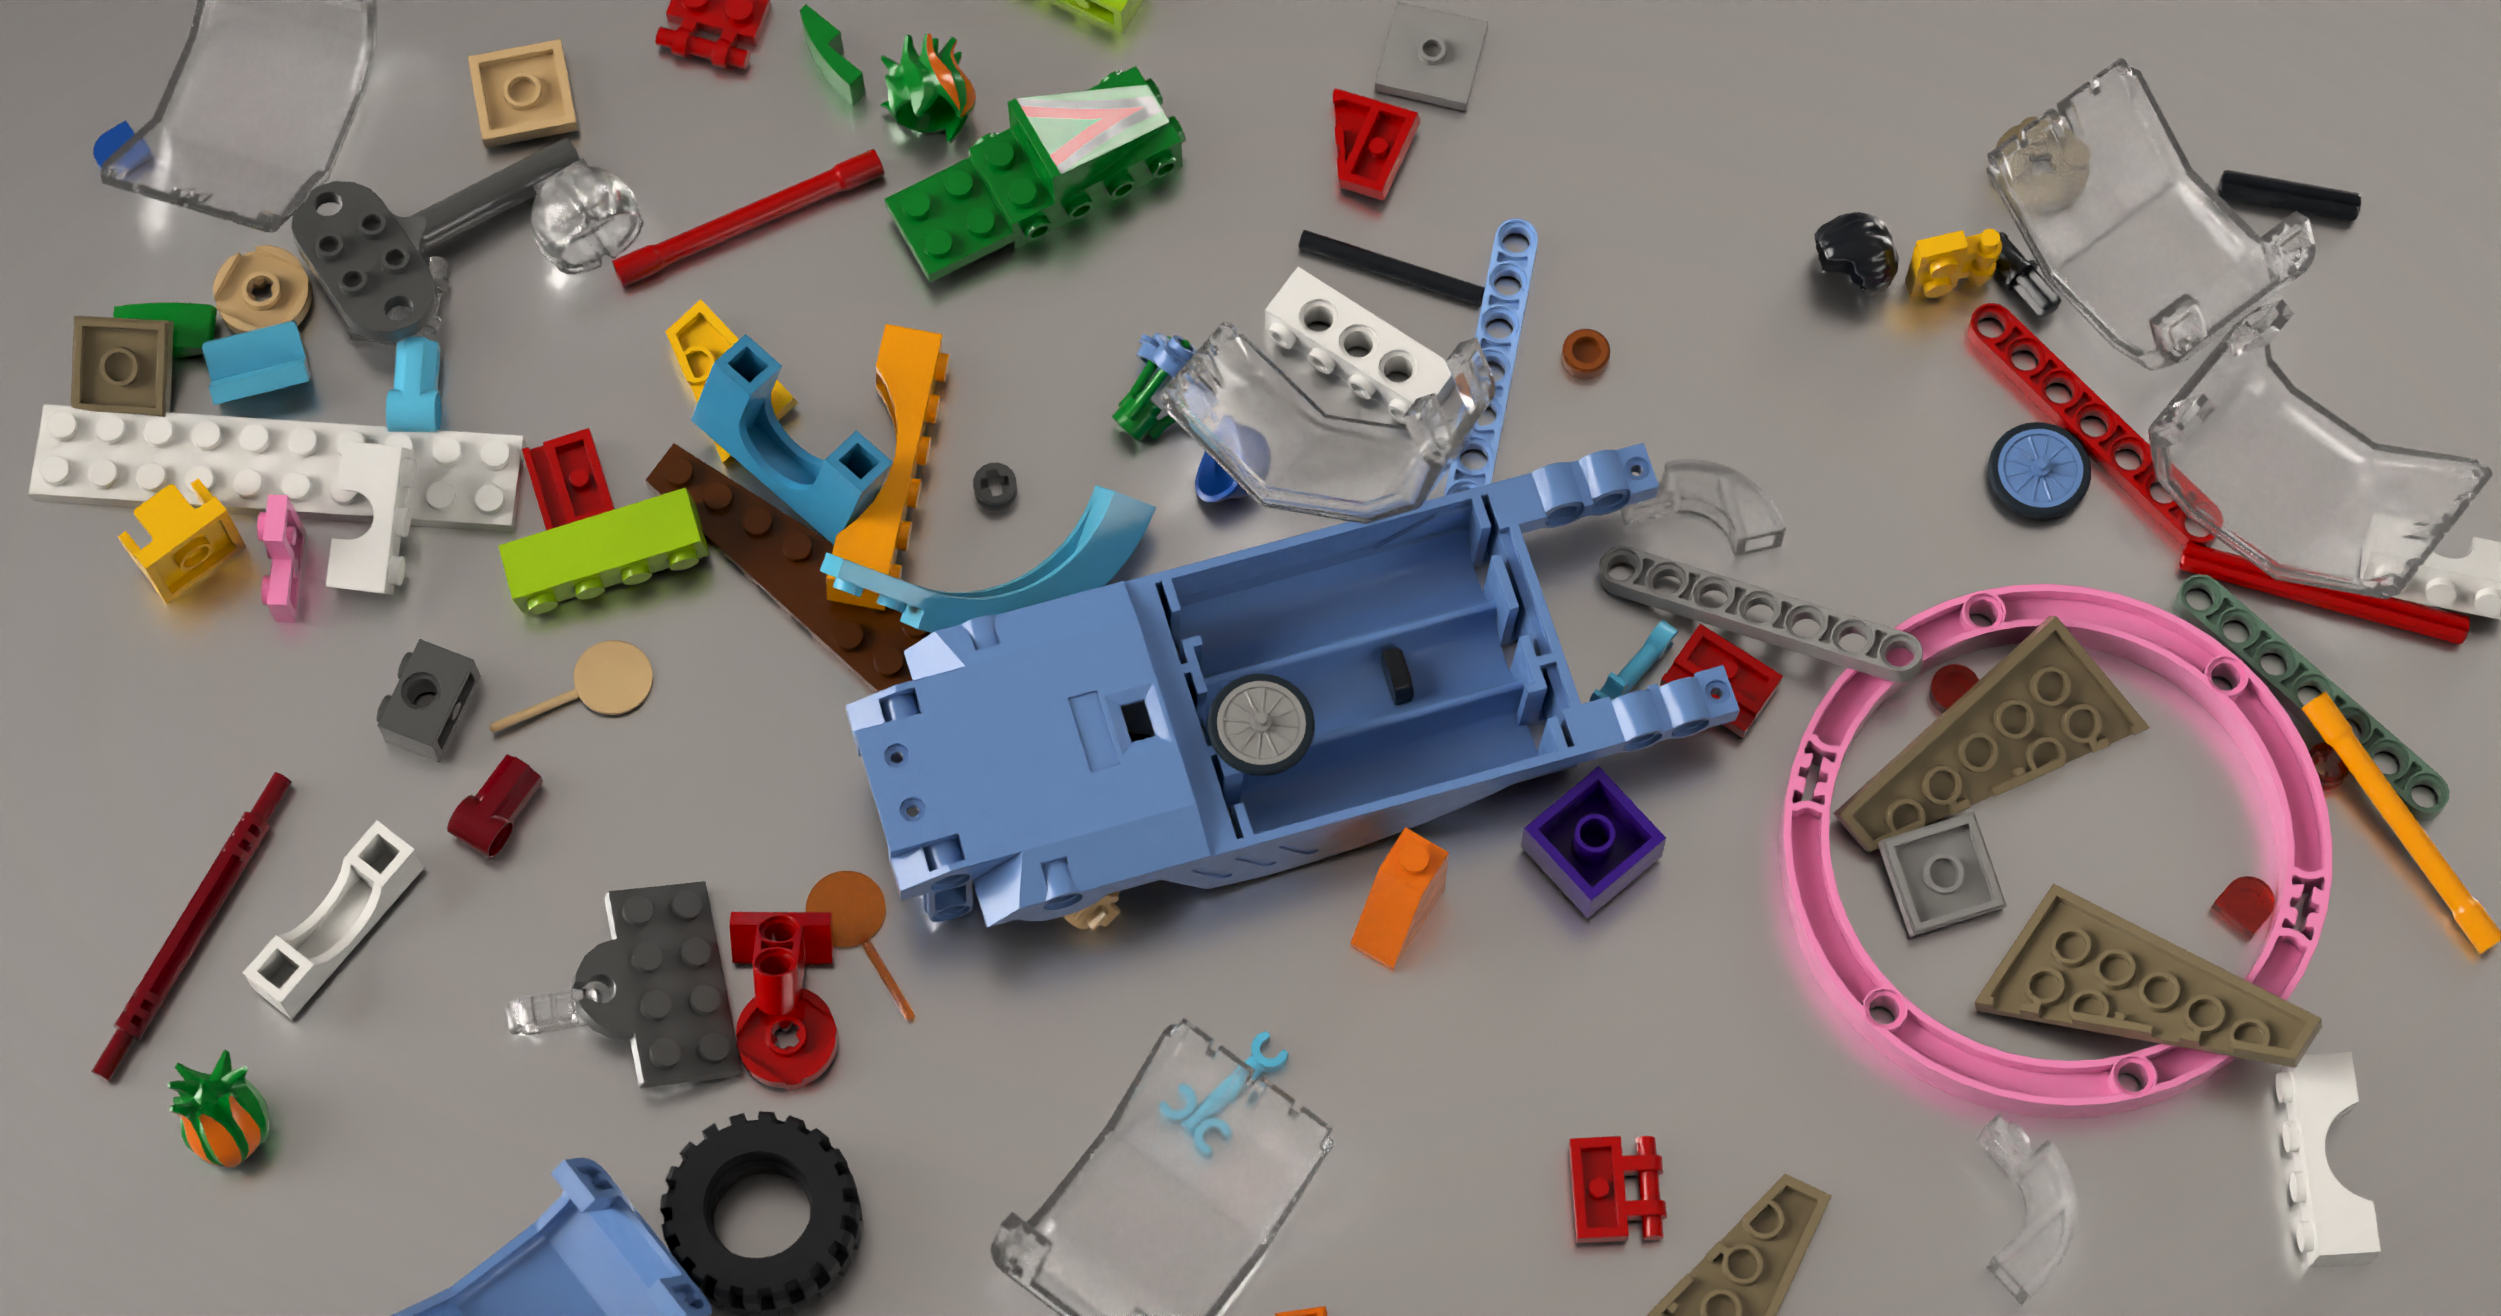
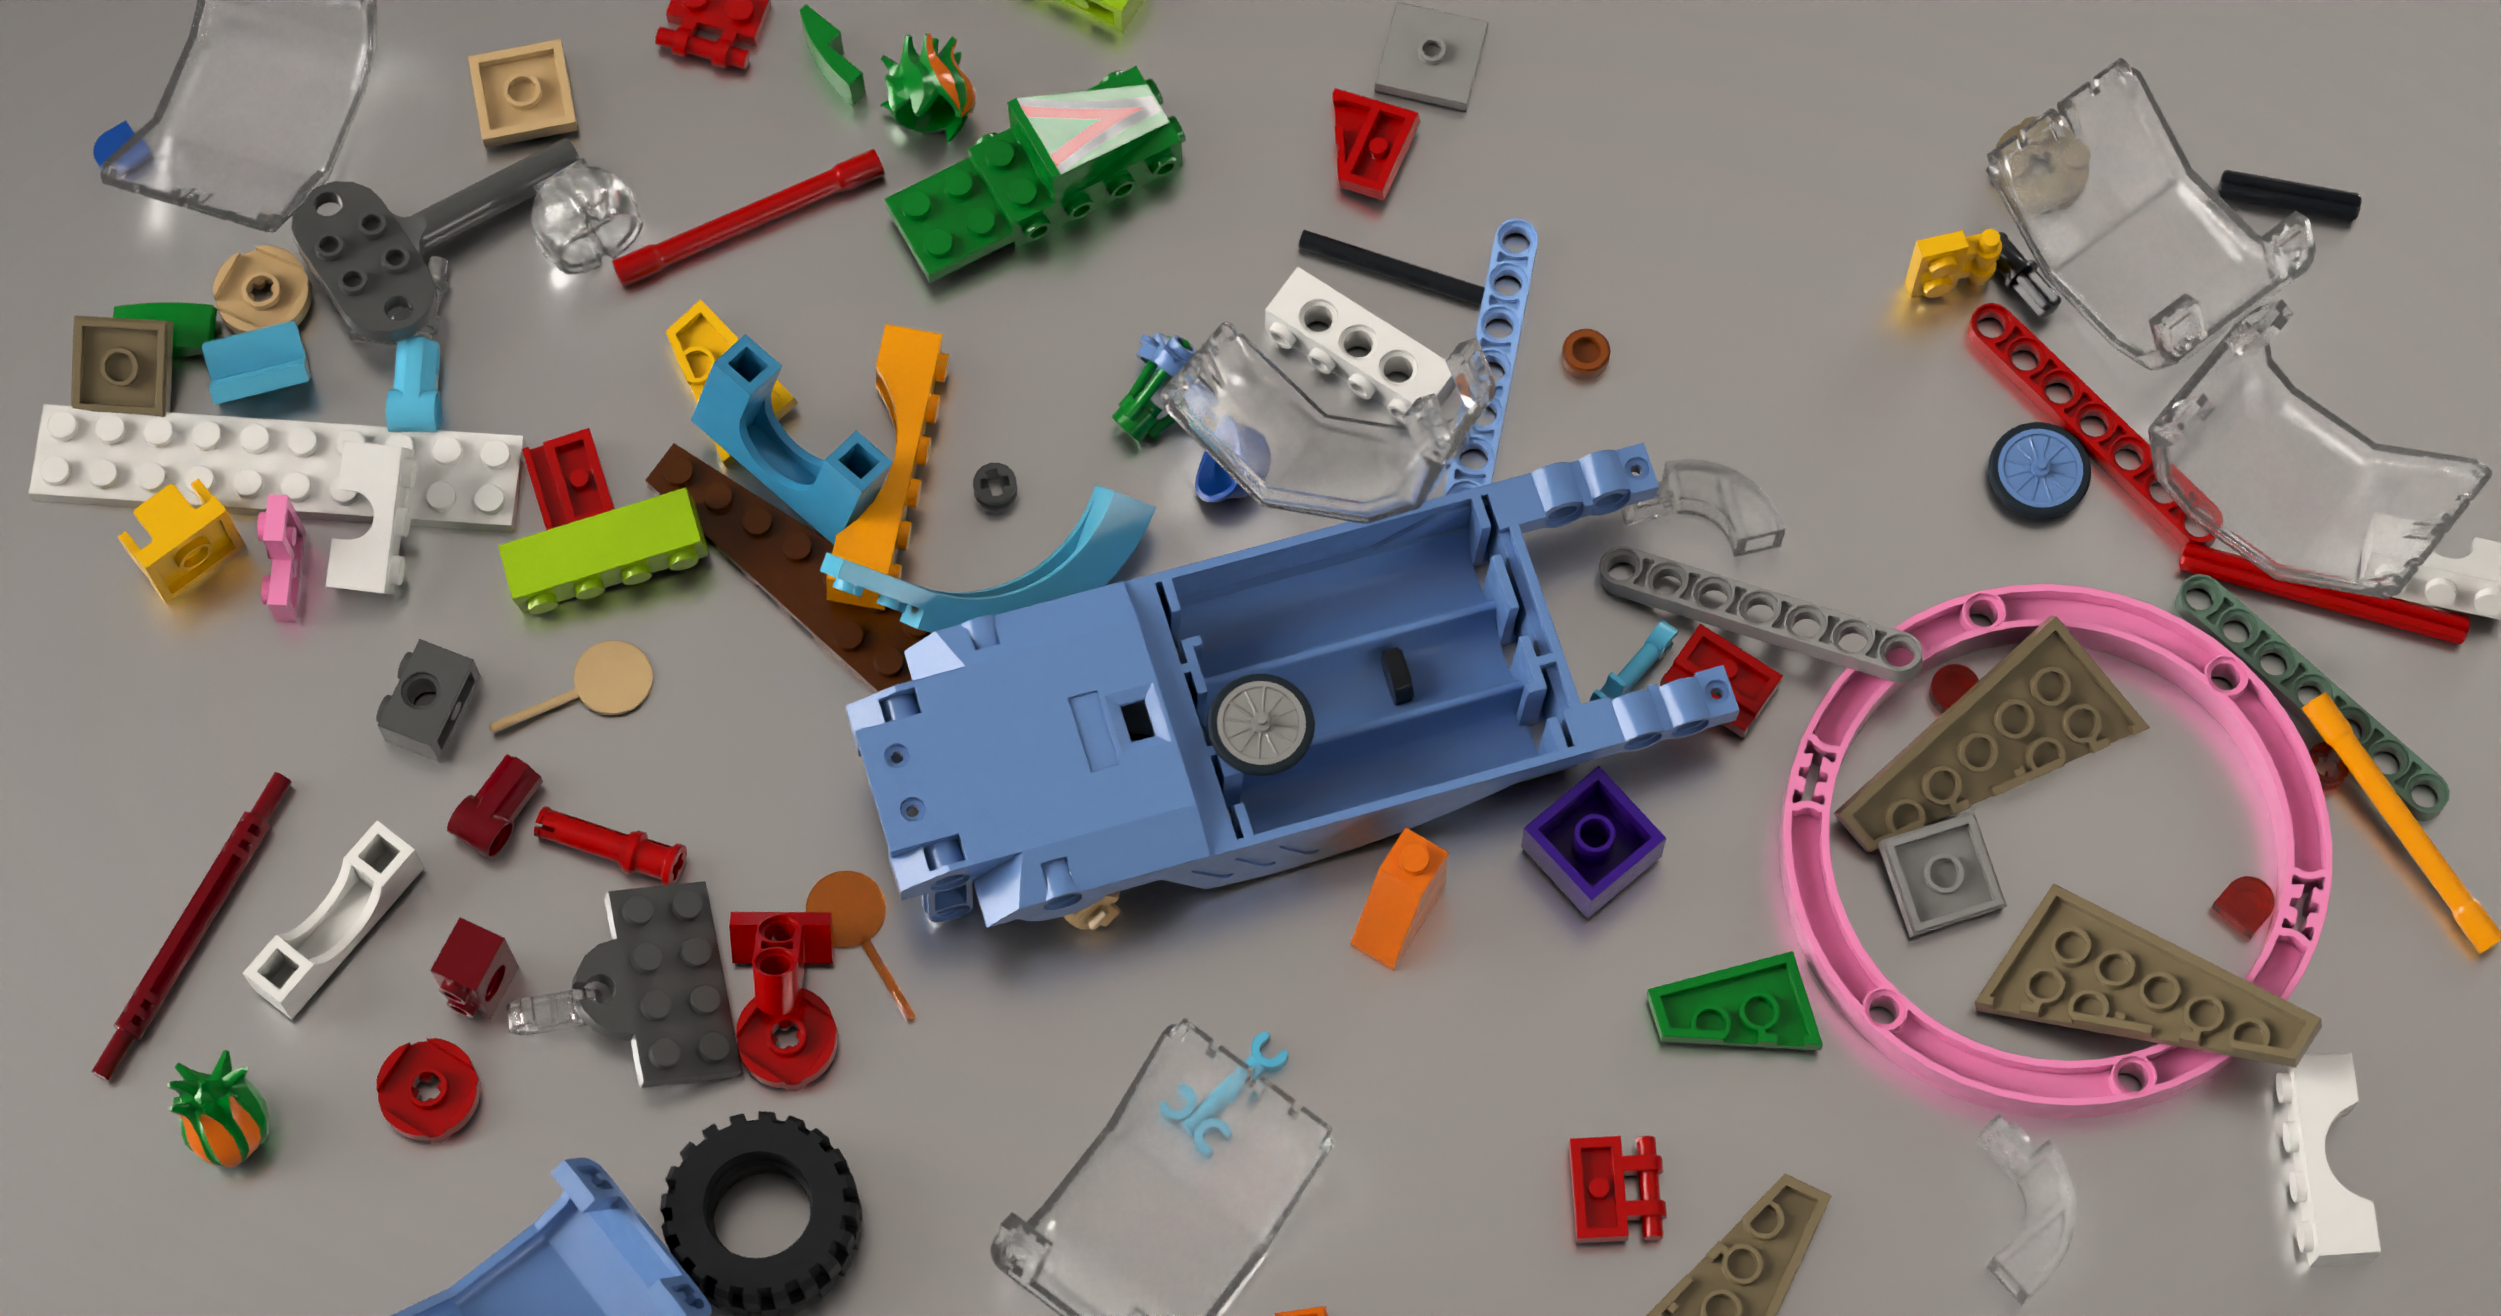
black hair [1814,212,1899,296] -> none
none -> red plate [376,1038,481,1143]
none -> dark red brick [430,917,519,1019]
none -> red pin [534,806,687,886]
none -> green wing [1646,951,1823,1050]

